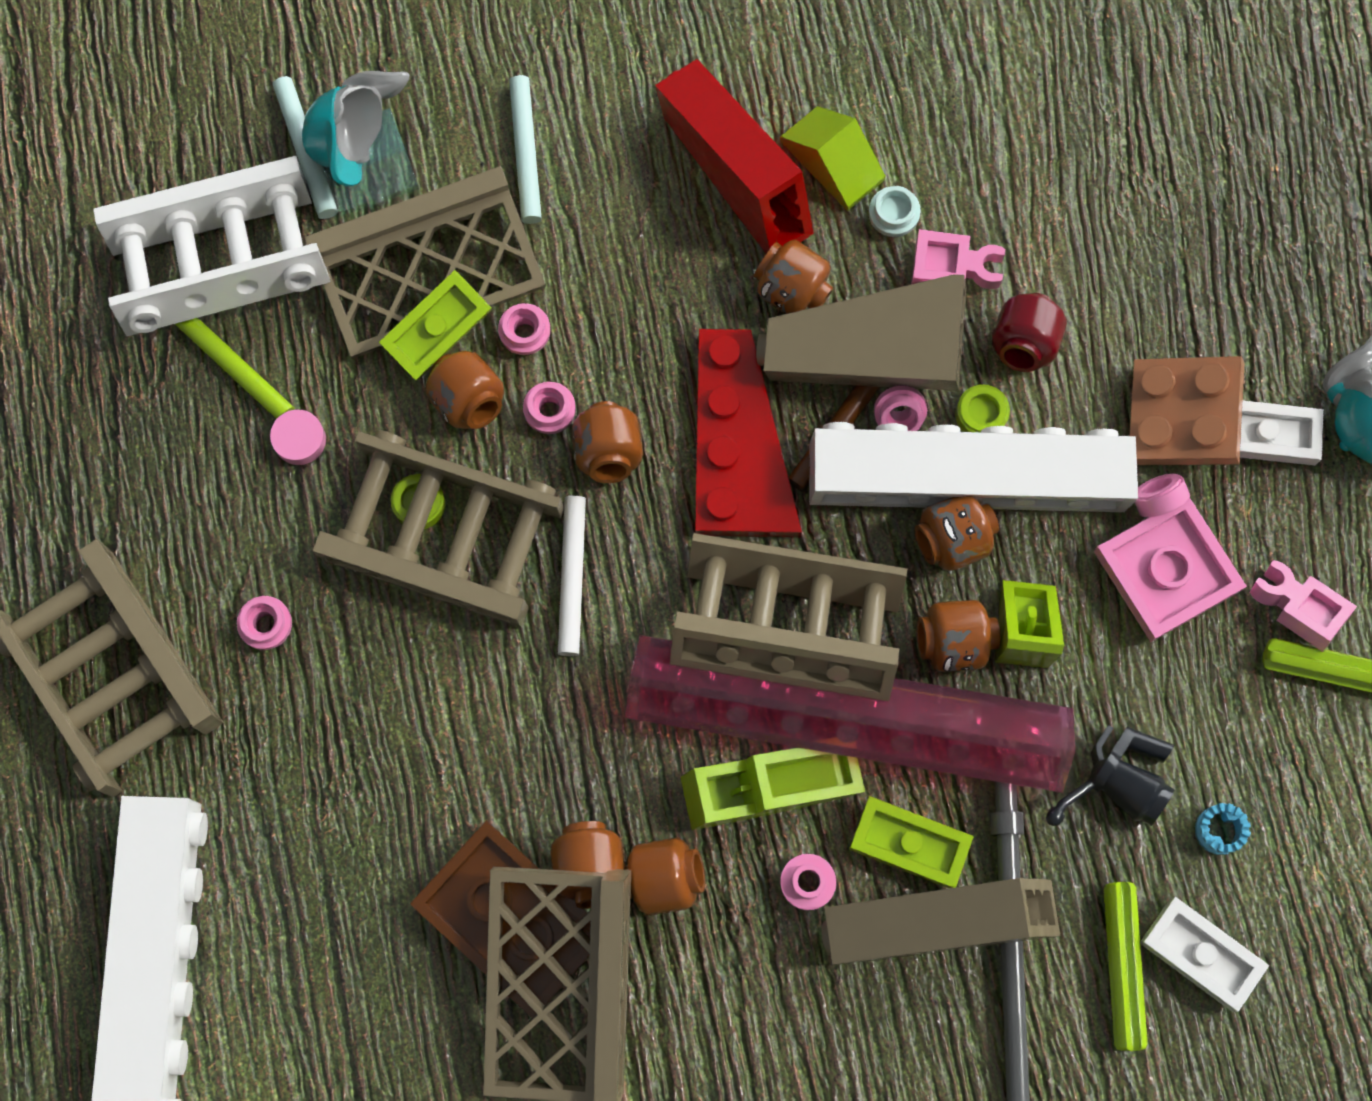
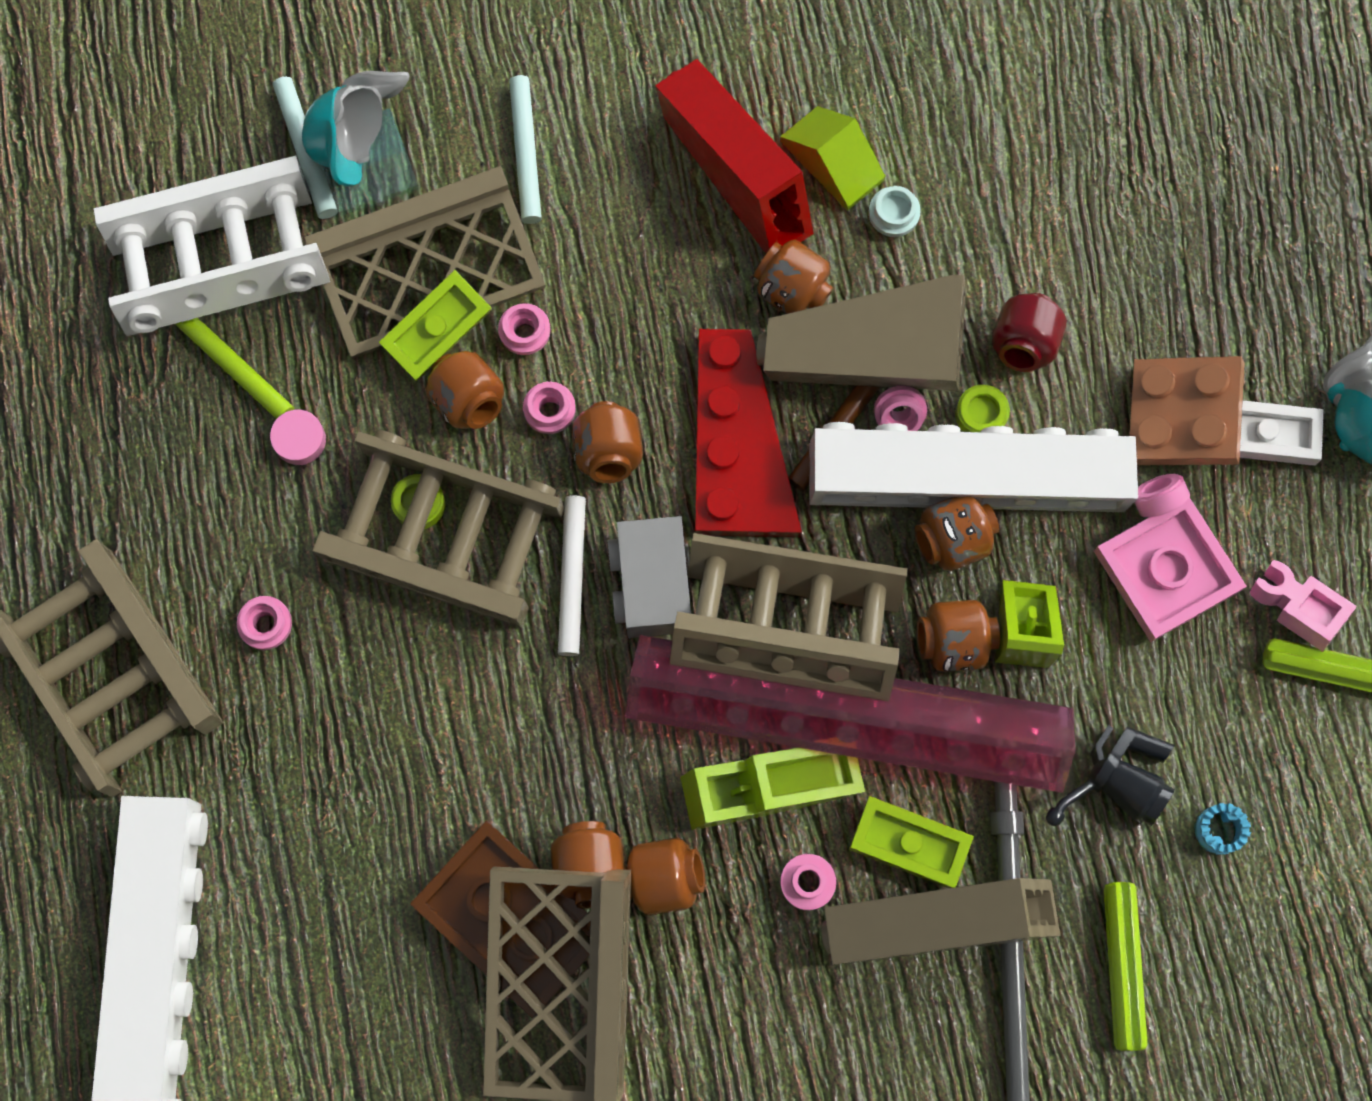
bright pink plate [911,229,1006,289] -> none
white plate [1140,897,1269,1012] -> none
none -> light grey brick [608,516,691,638]

